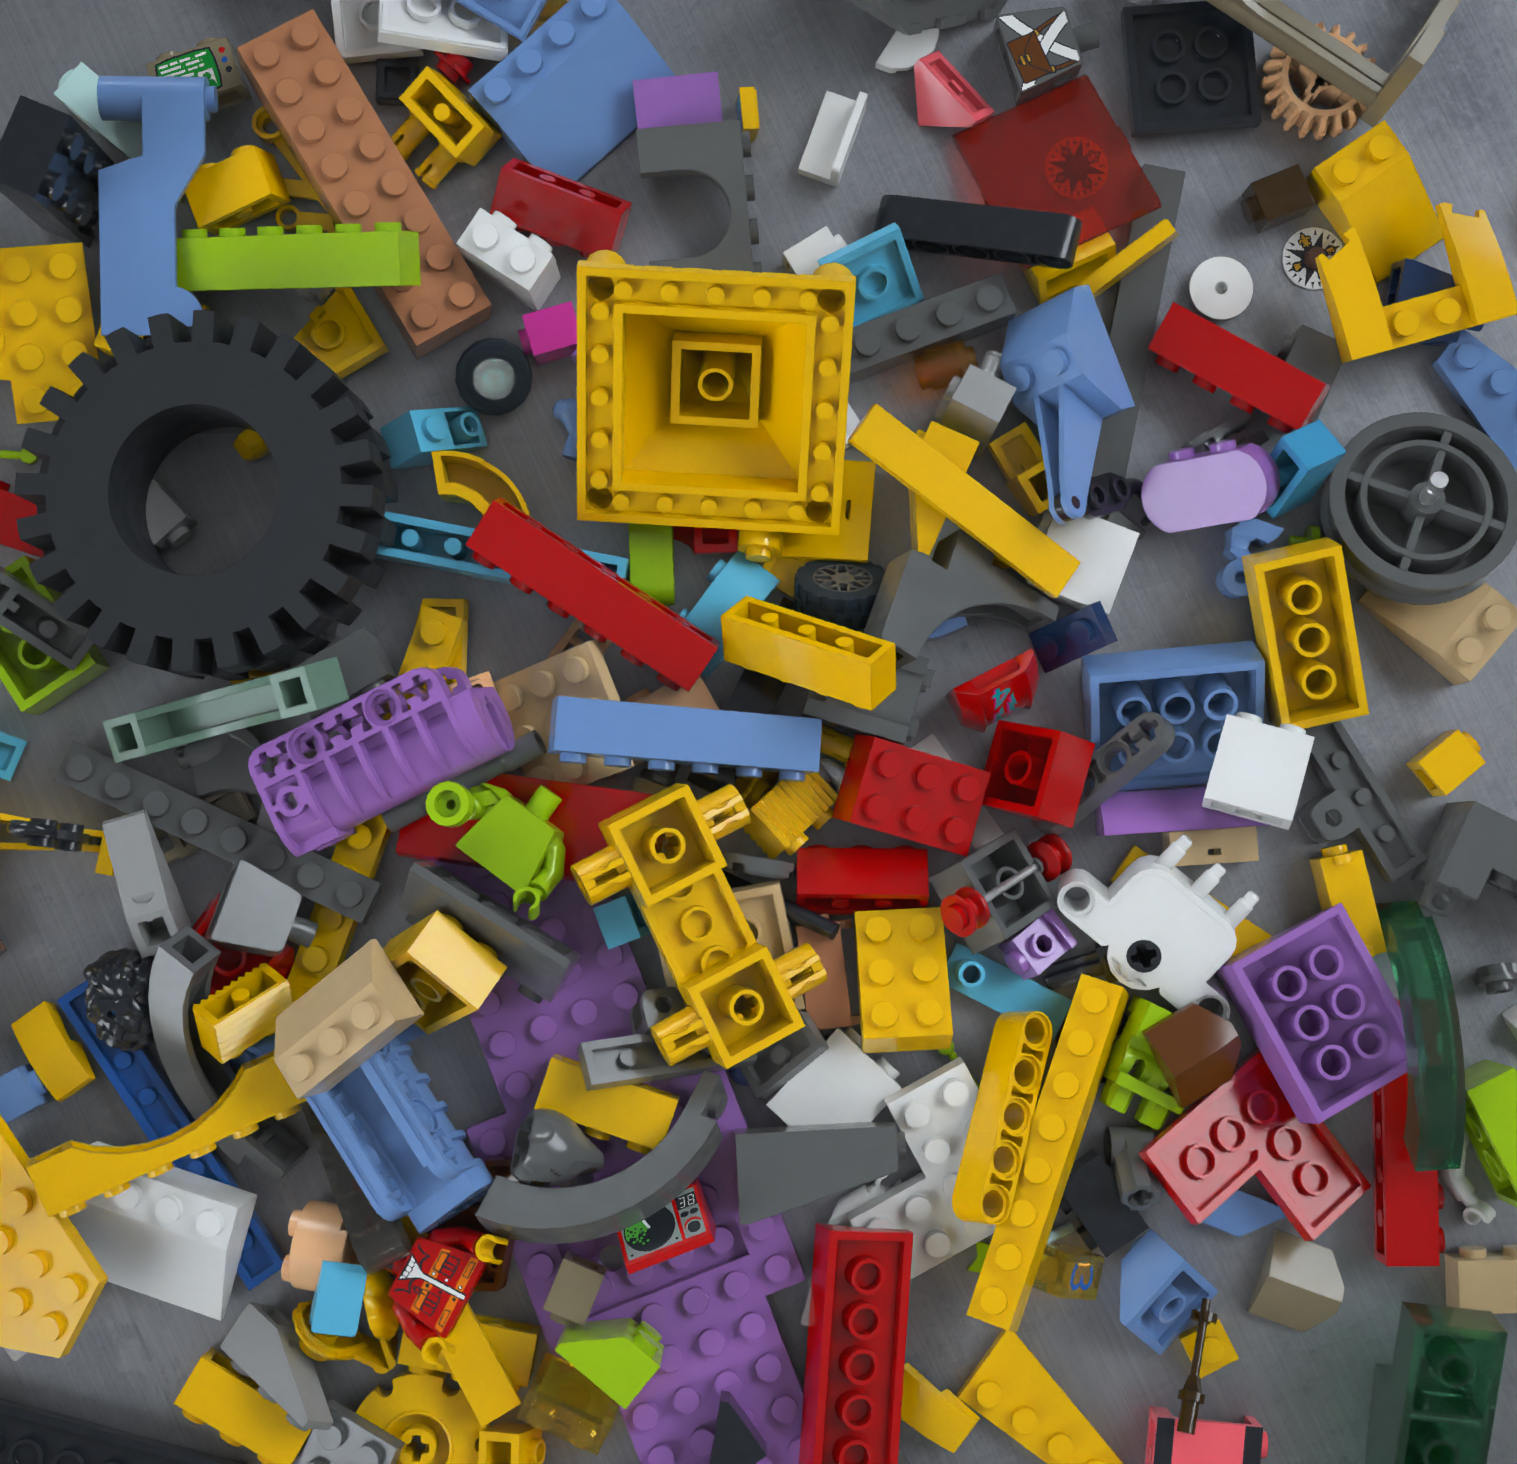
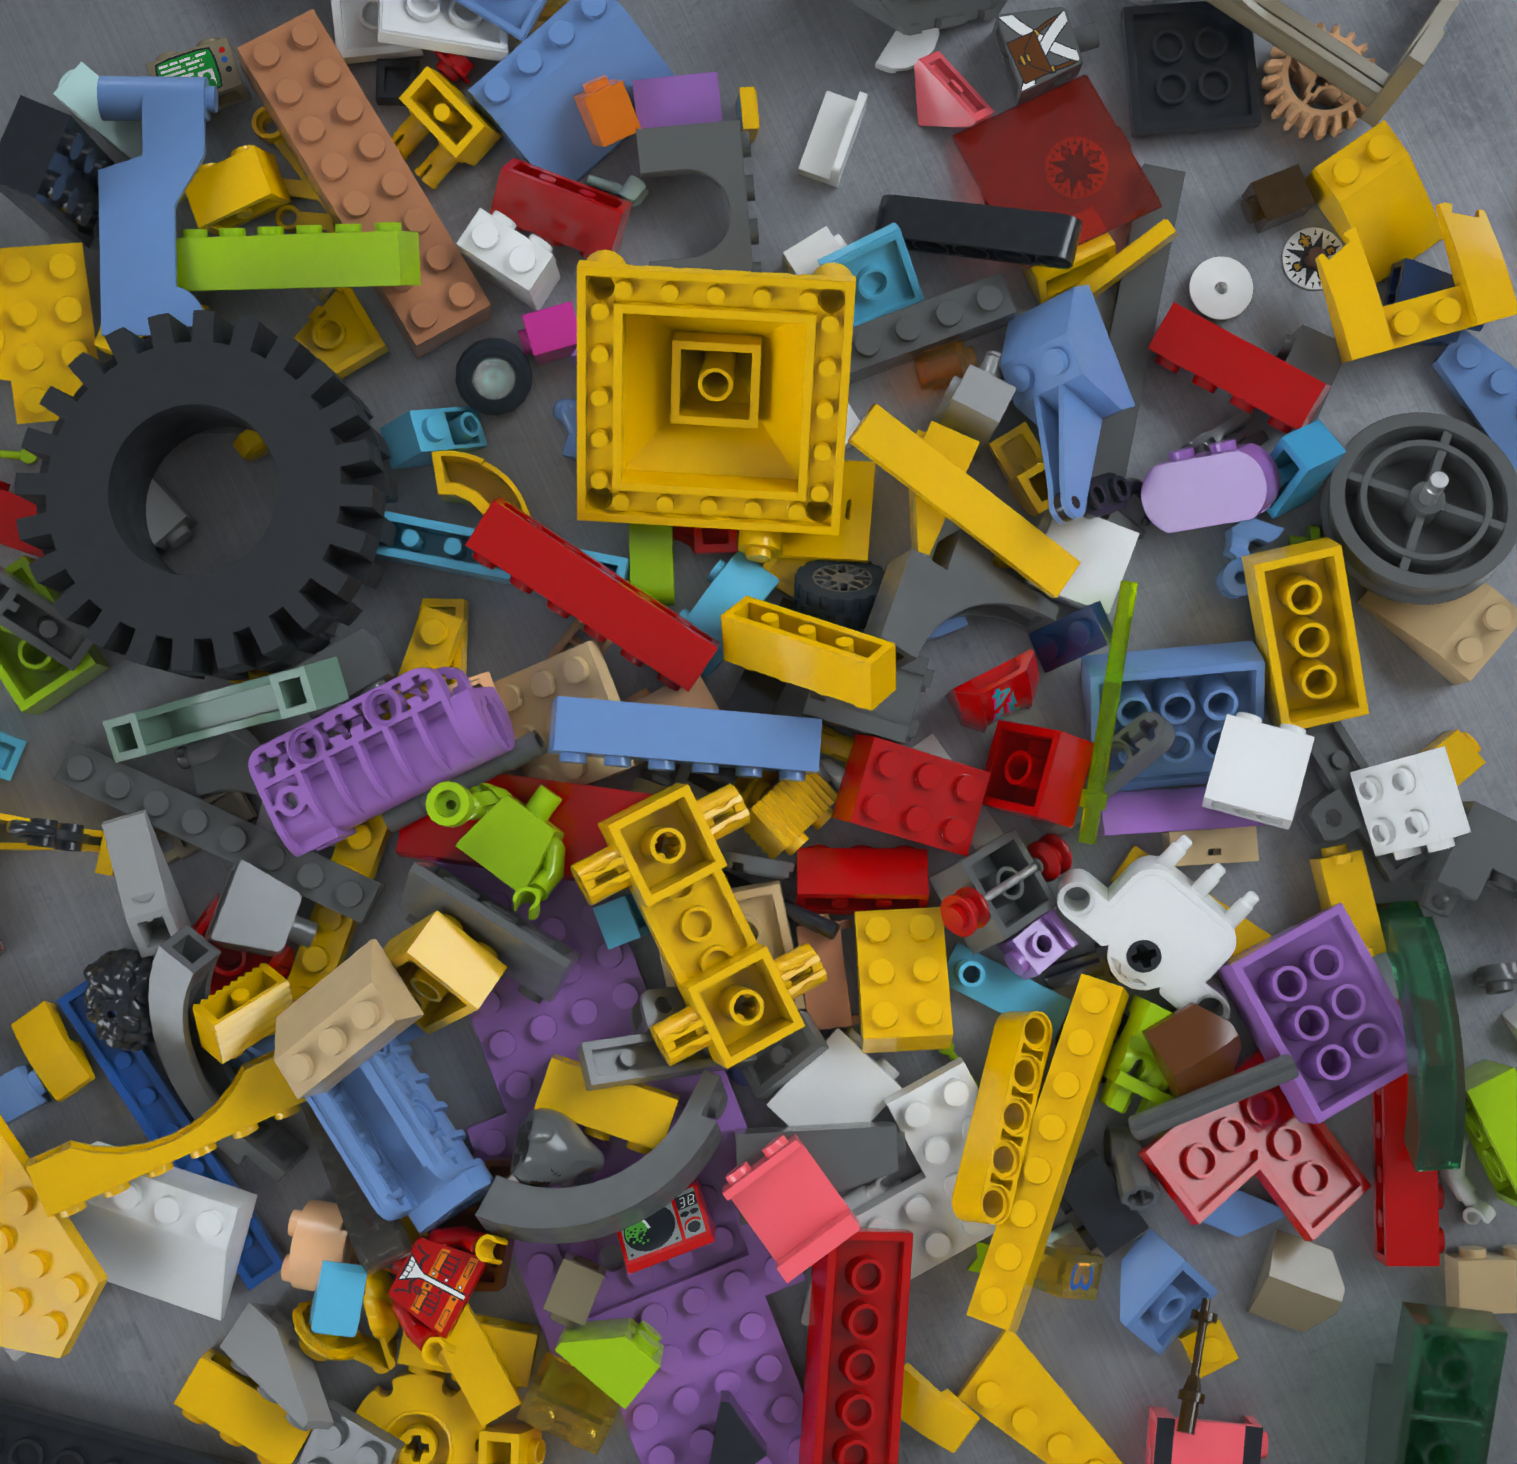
none -> orange brick [573,75,641,148]
none -> light aqua hand [587,174,649,208]
none -> coral panel [722,1133,861,1283]
none -> clear neon green bar [1078,580,1138,845]
none -> dark grey axle [1128,1054,1299,1140]
none -> white brick [1350,746,1471,860]

